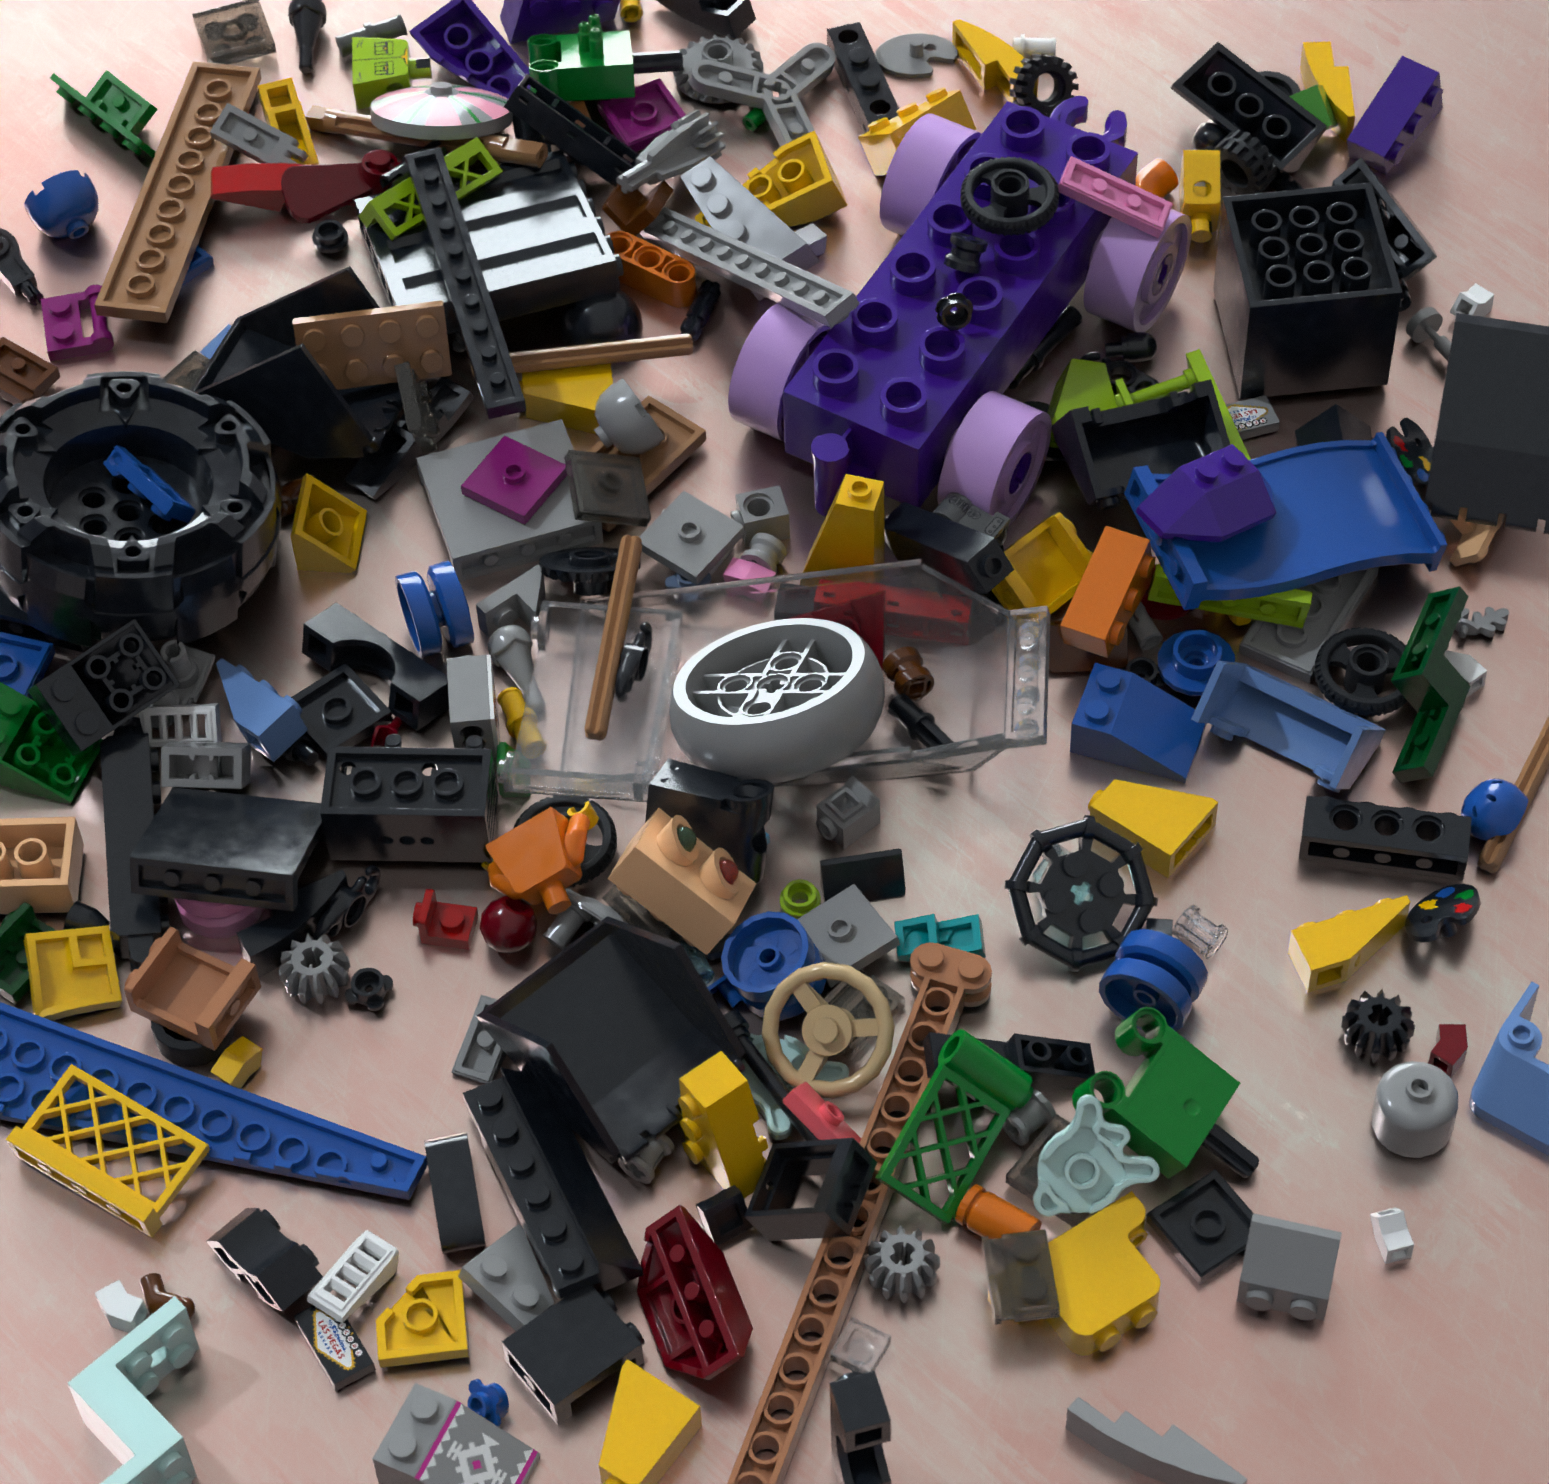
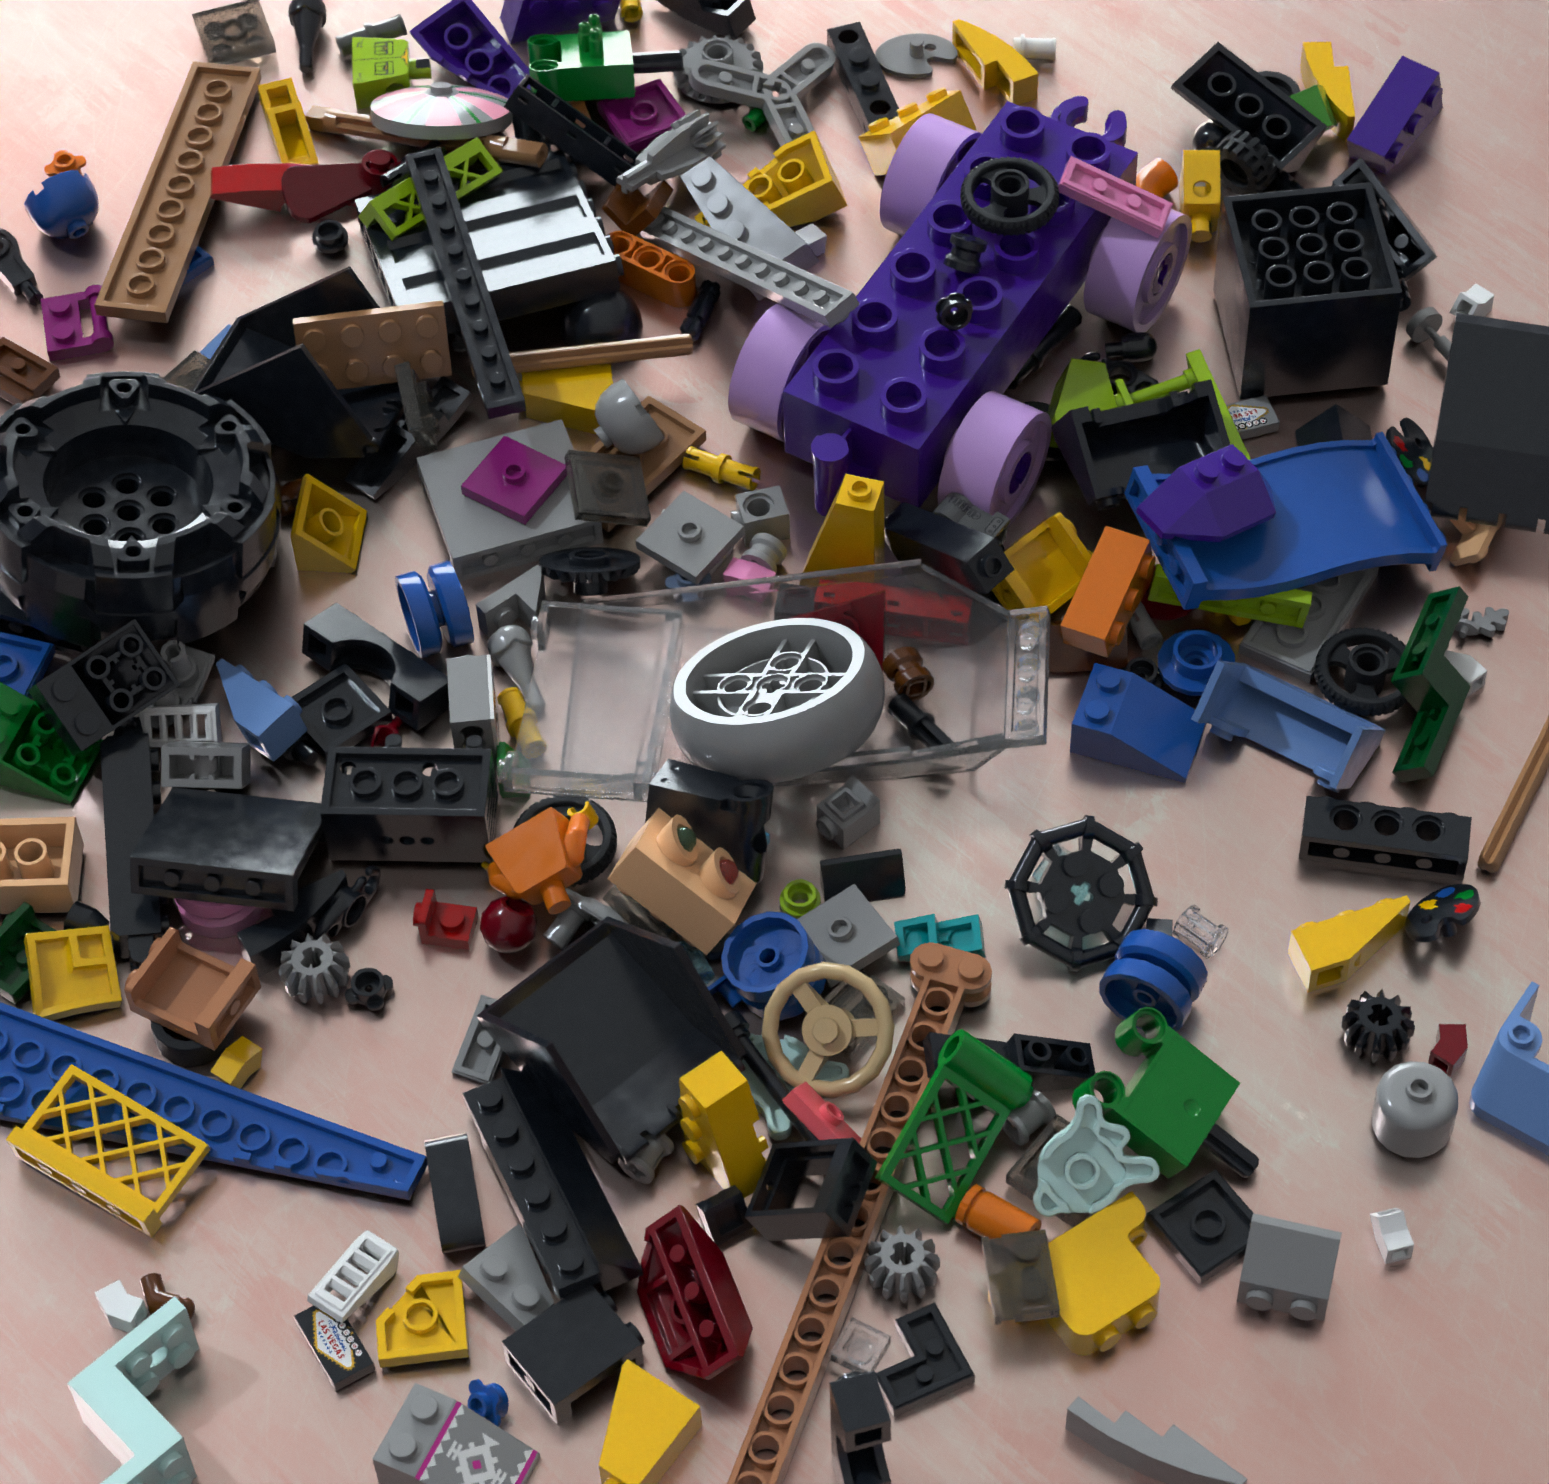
green bracket [50,70,158,159] -> none
blue hinge [103,445,196,523] -> none
black brick [206,1208,323,1311] -> none
light grey hinge [210,103,308,164] -> none
medium nougat axle [584,535,643,741] -> none
black piece [615,622,652,703] -> none
black tyre [1009,54,1079,118] -> none
yellow slope [1088,779,1218,878] -> none
blue helmet [1461,778,1528,840] -> none
none -> orange plate [44,150,86,177]
none -> yellow pin [683,446,761,491]
none -> black tile [876,1302,975,1417]

